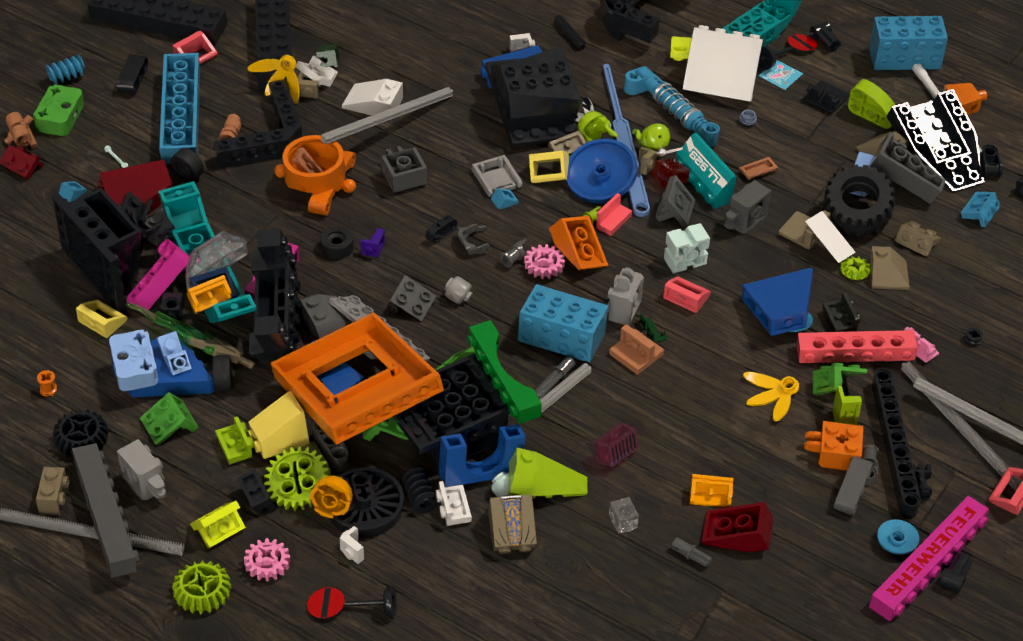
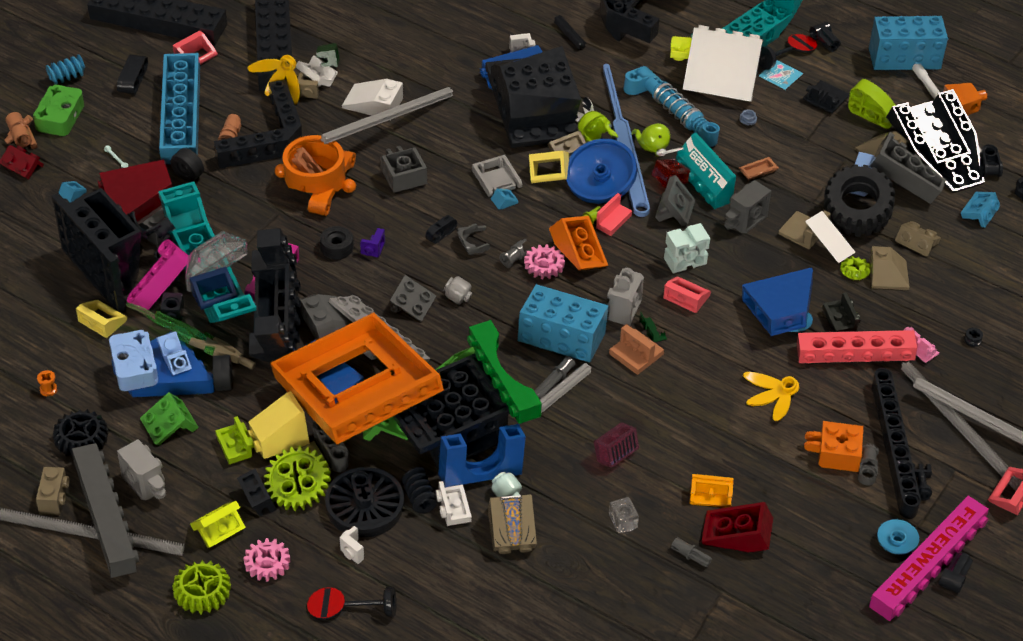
black bracket [120,191,153,227] -> none
light orange hinge [187,275,232,314] -> none
light orange cylinder [309,475,353,518] -> none
lime wedge [508,448,588,499] -> none
dark tan bracket [638,147,657,175] -> none
bright green bracket [813,363,867,395] -> none
lime panel [832,386,862,425] -> none
dark grey beam [834,456,874,516] -> none

